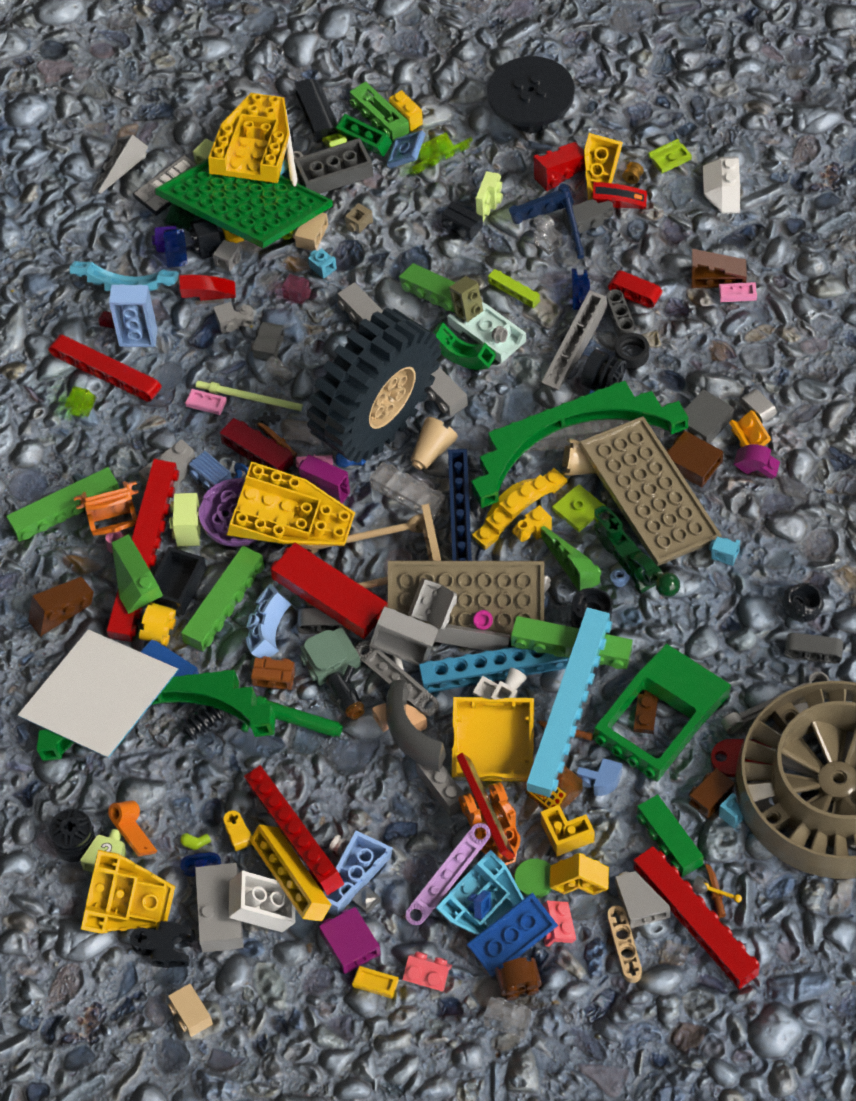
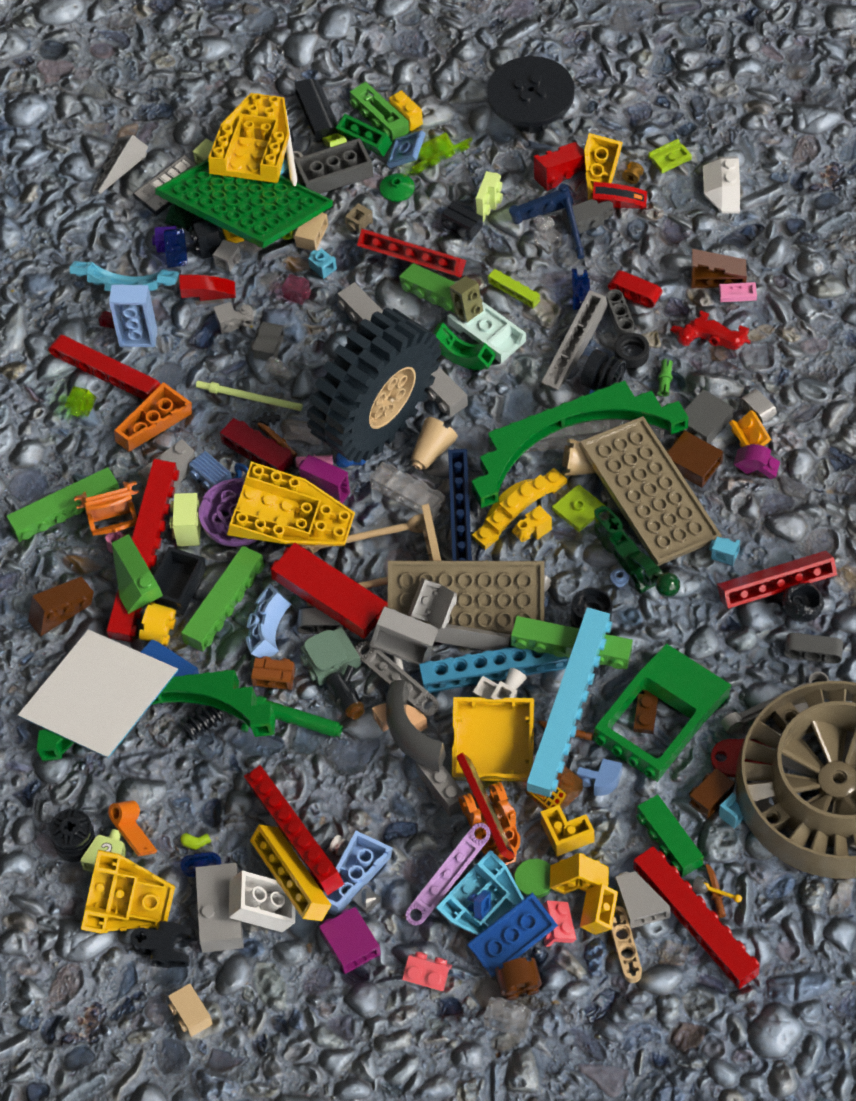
bright pink plate [185,389,227,415] -> none
yellow piece [223,810,252,852] -> none
yellow tile [352,966,399,999] -> none
dark pink tile [473,610,493,630] -> none
light grey plate [492,326,508,344] -> none
bright green wedge [541,526,601,591] -> none
none -> orange wedge [114,382,192,452]
none -> red brick [357,229,466,278]
none -> green dish [380,173,415,202]
none -> yellow brick [580,884,618,935]
none -> bright green pin [657,359,673,397]
none -> red animal [670,310,750,351]
none -> red brick [717,551,837,609]

